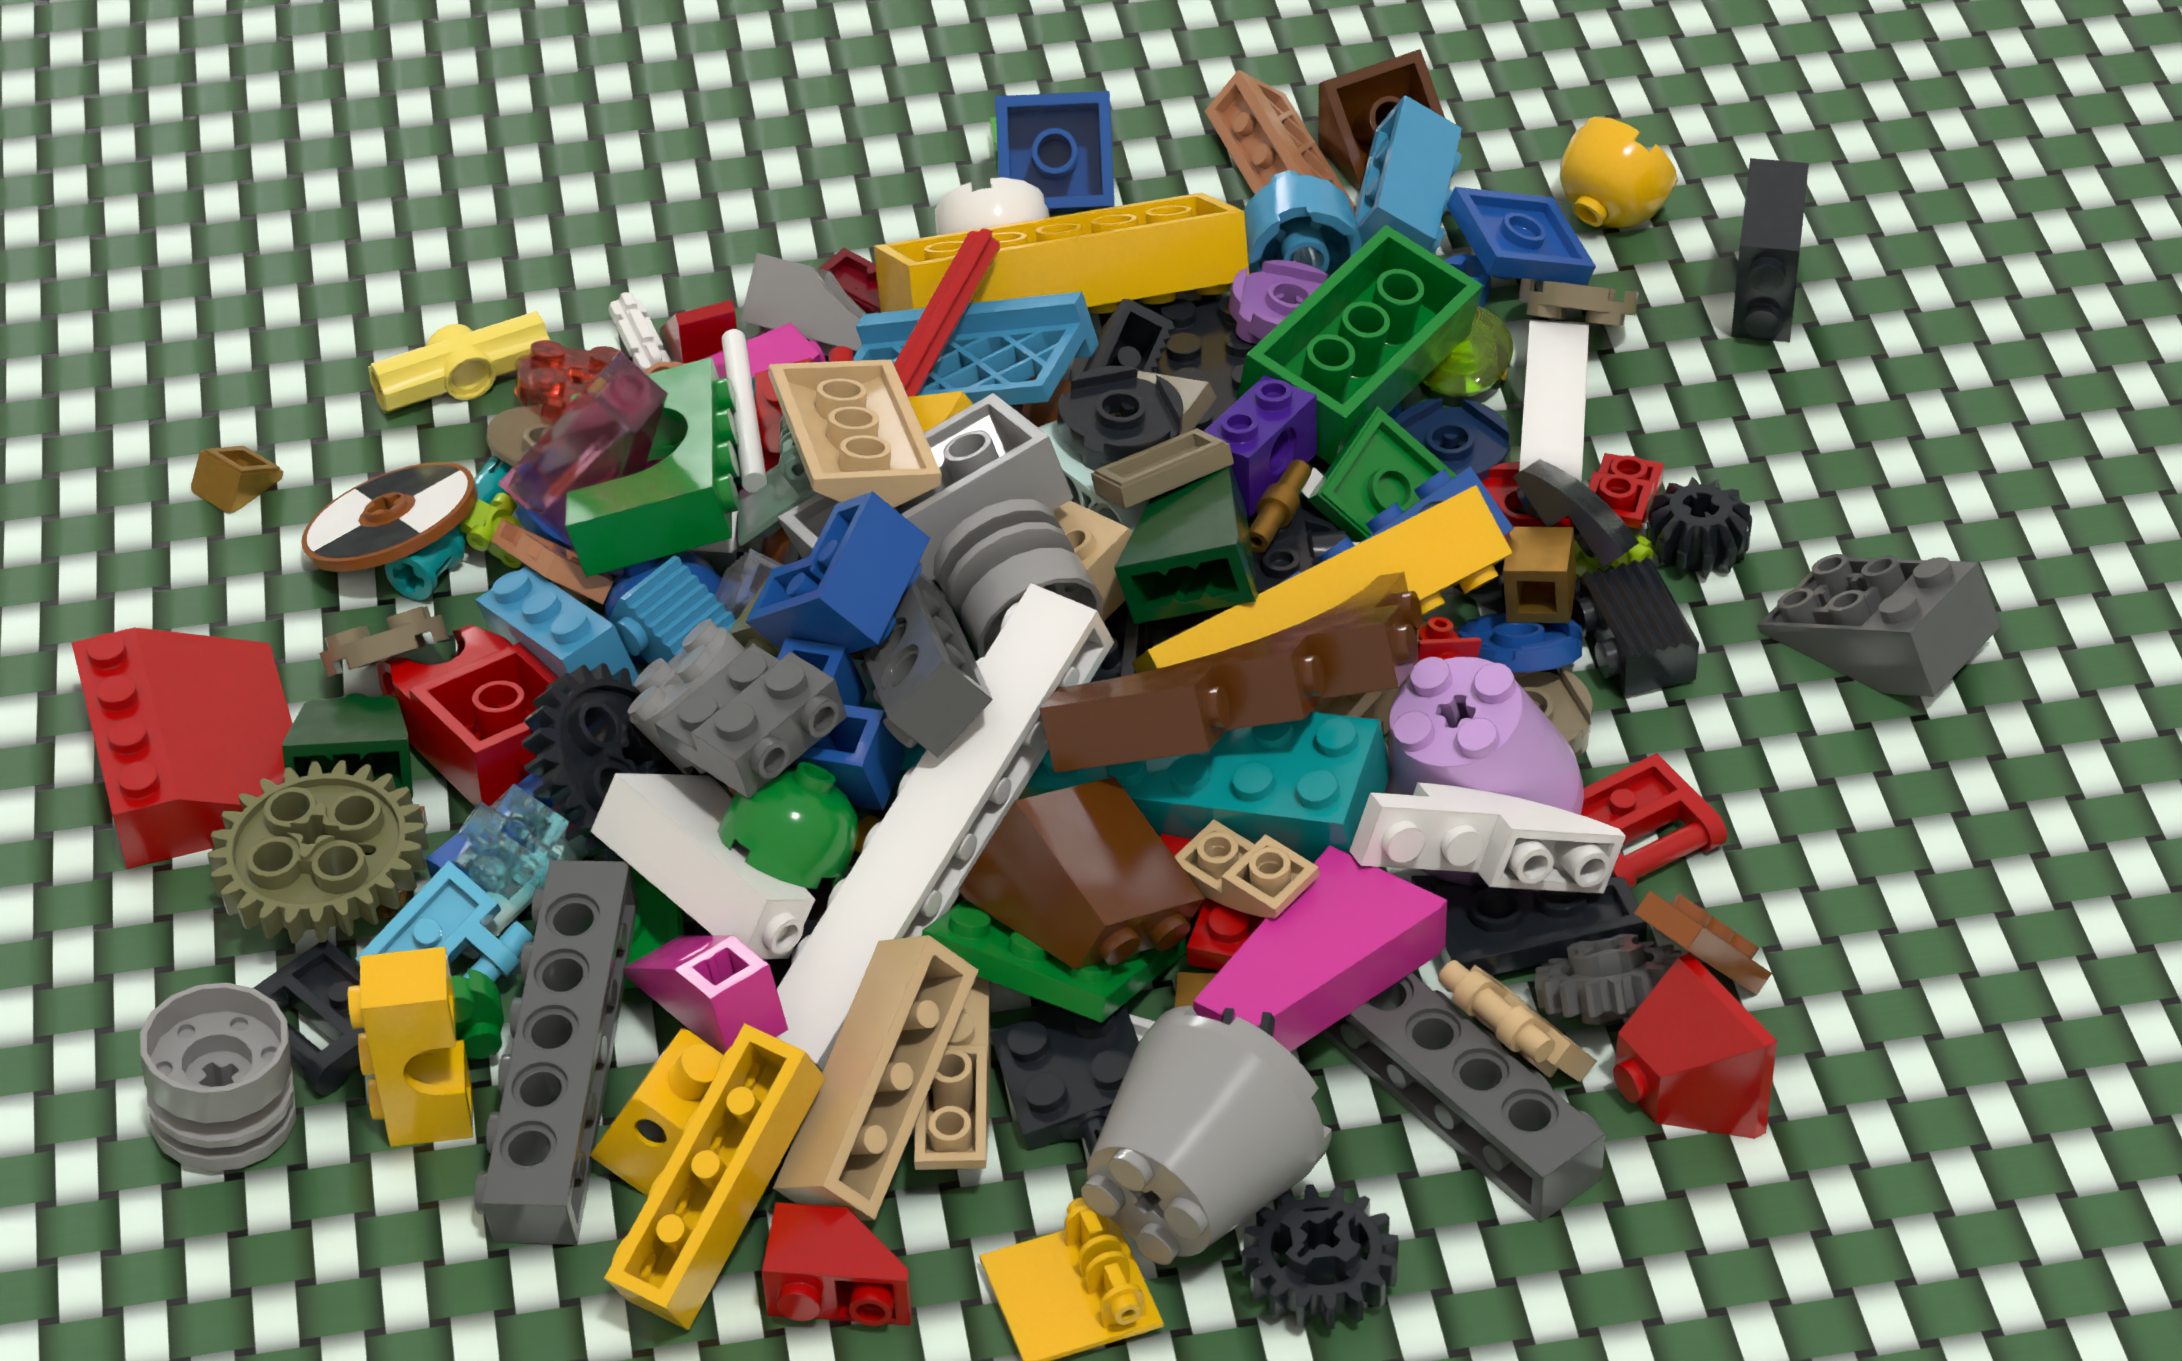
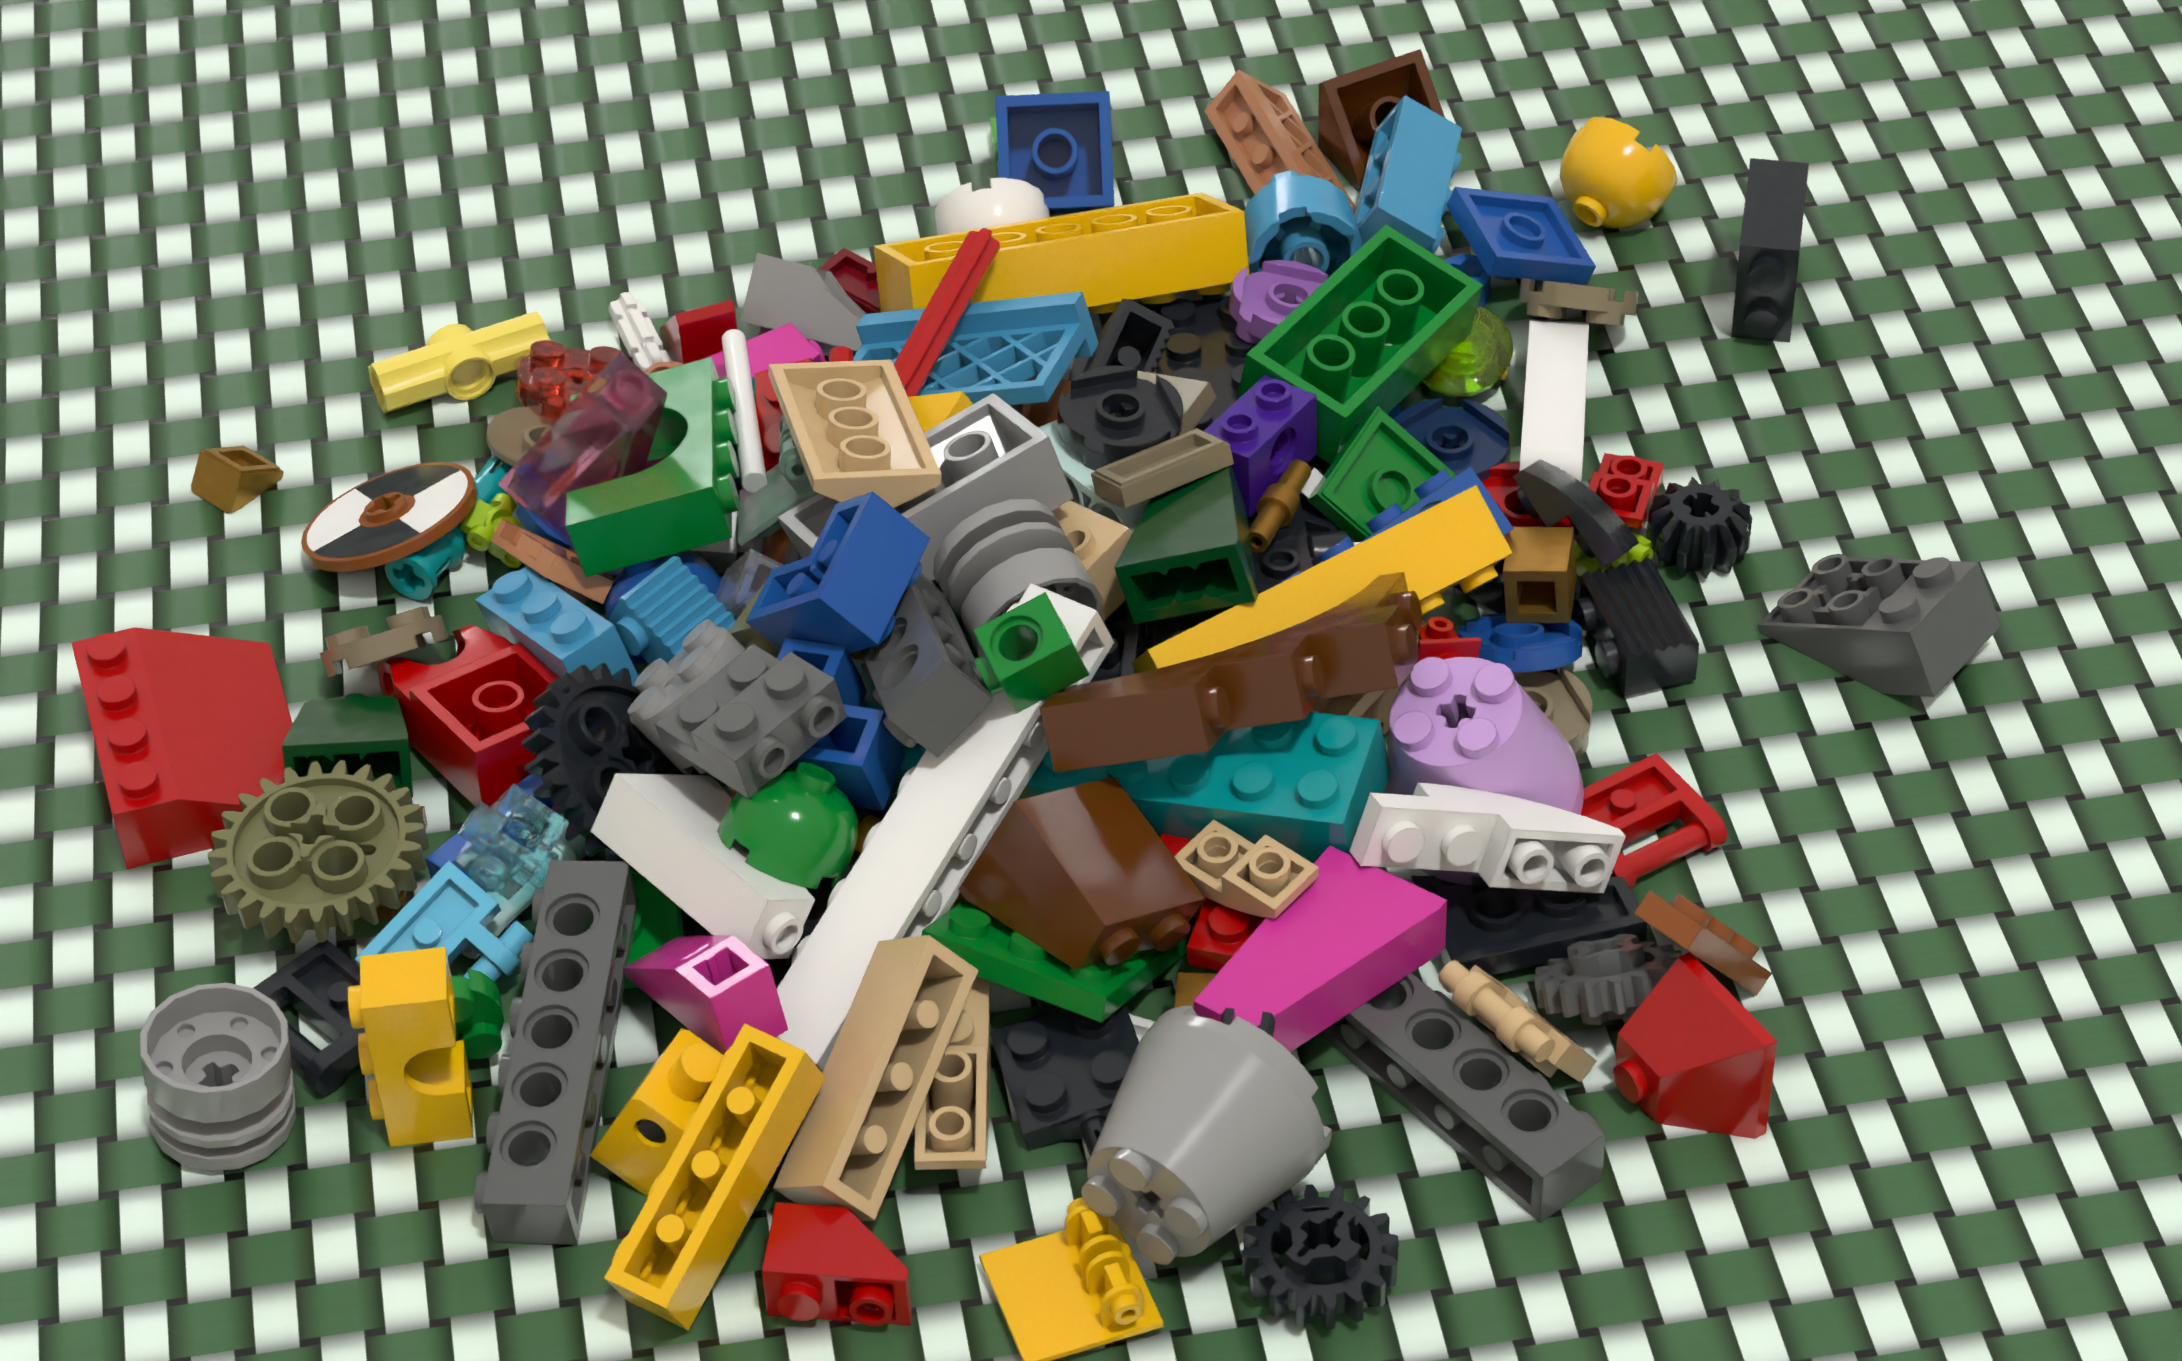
none -> green brick [973,592,1090,713]

